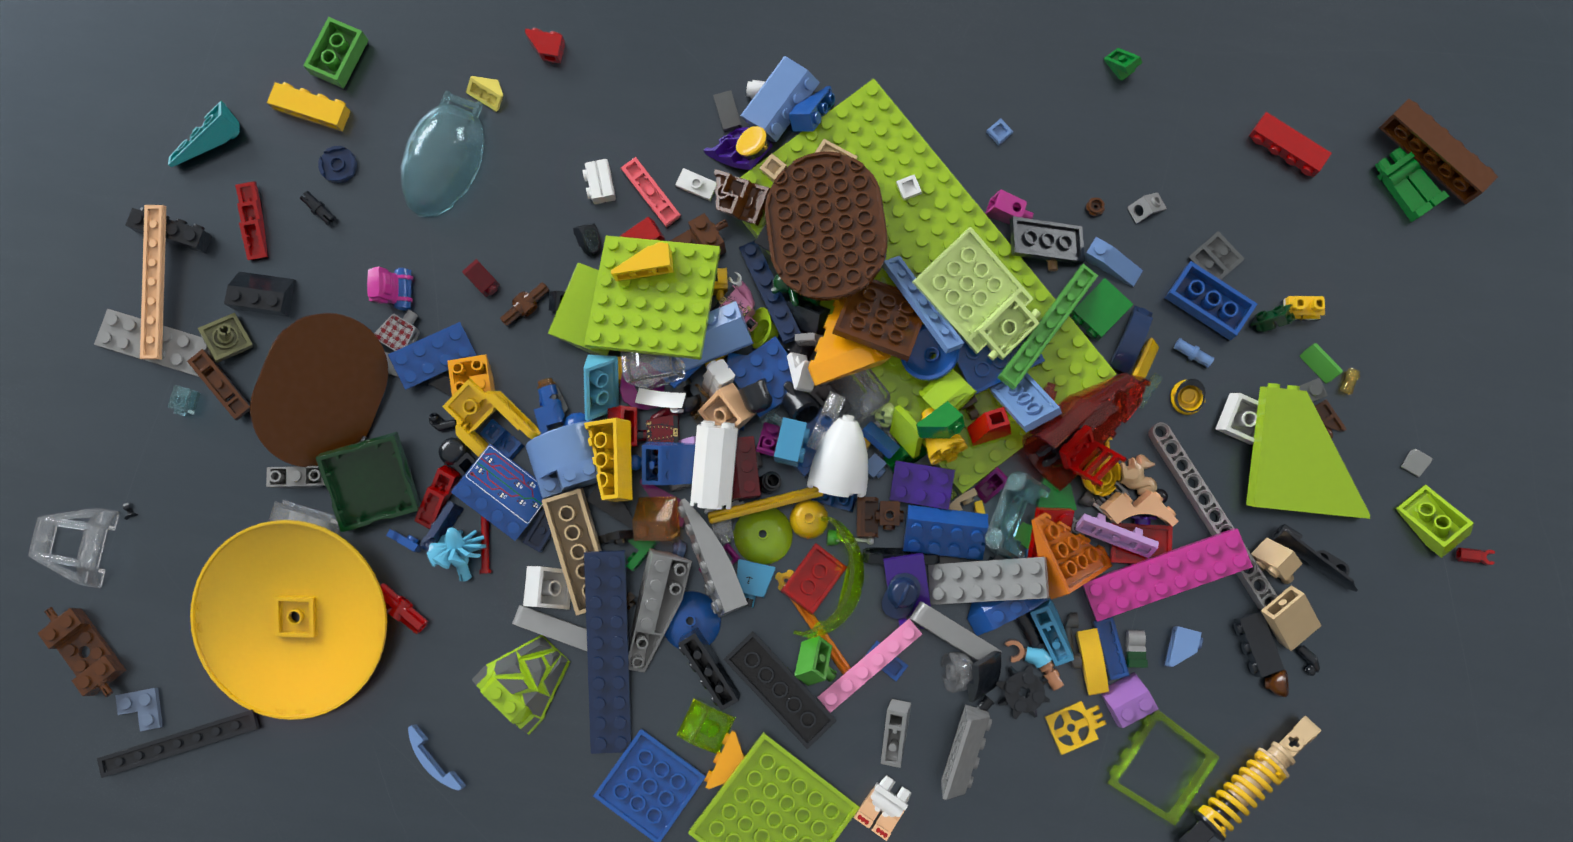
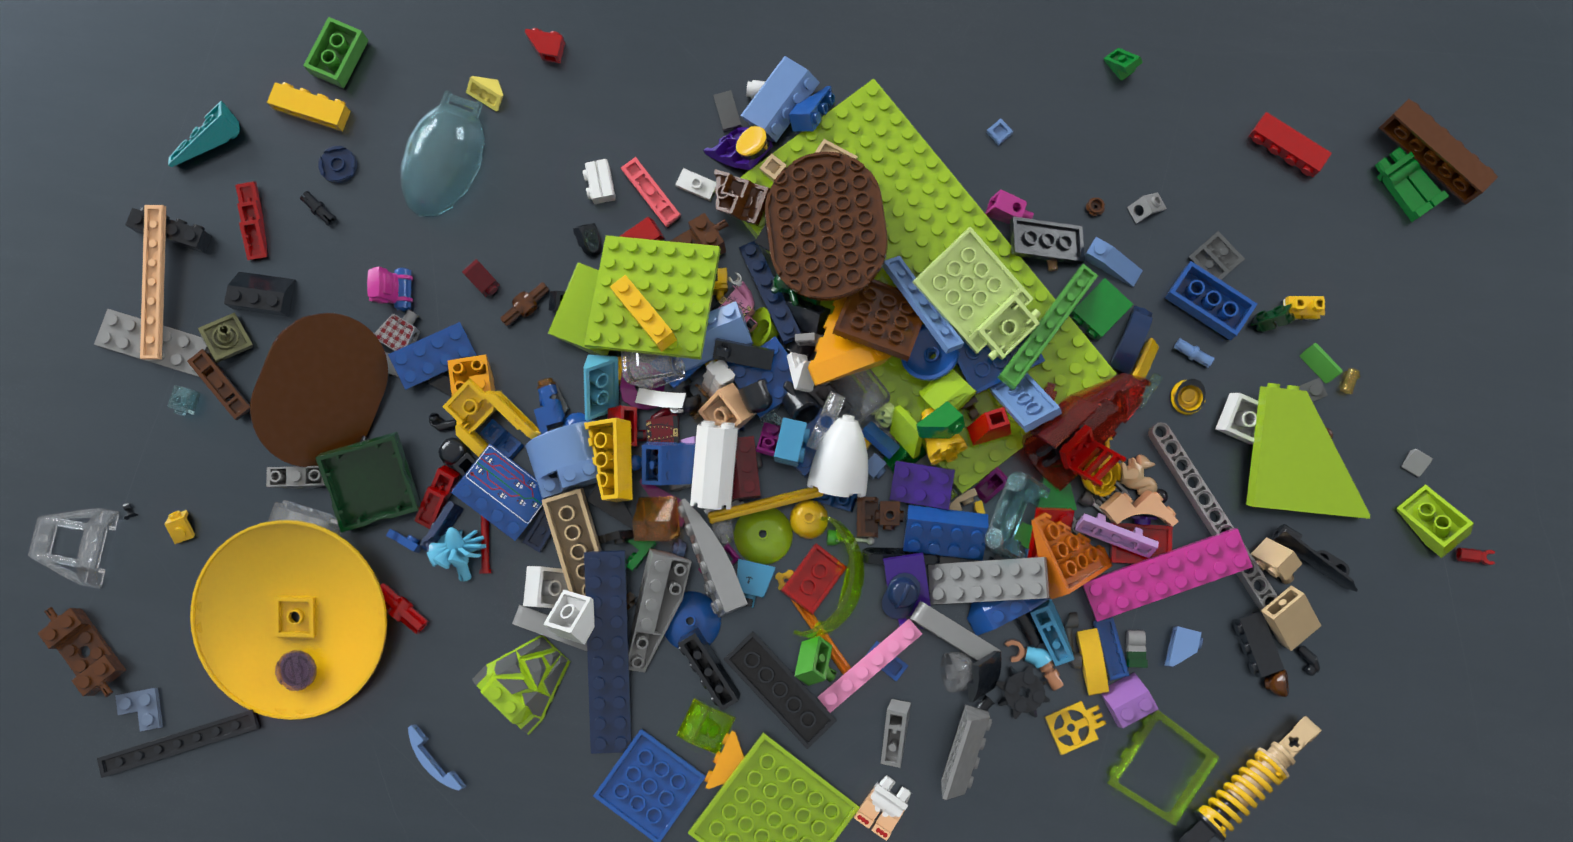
yellow slope [611,242,674,281] -> none
black brick [759,471,781,494] -> none
white tile [896,174,922,201] -> none
reddish brown tile [1315,399,1347,432] -> none
none -> yellow bracket [164,510,195,544]
none -> tile [275,650,317,691]
none -> white slope [543,590,595,645]
none -> yellow brick [610,275,677,352]
none -> black hinge [712,338,775,371]

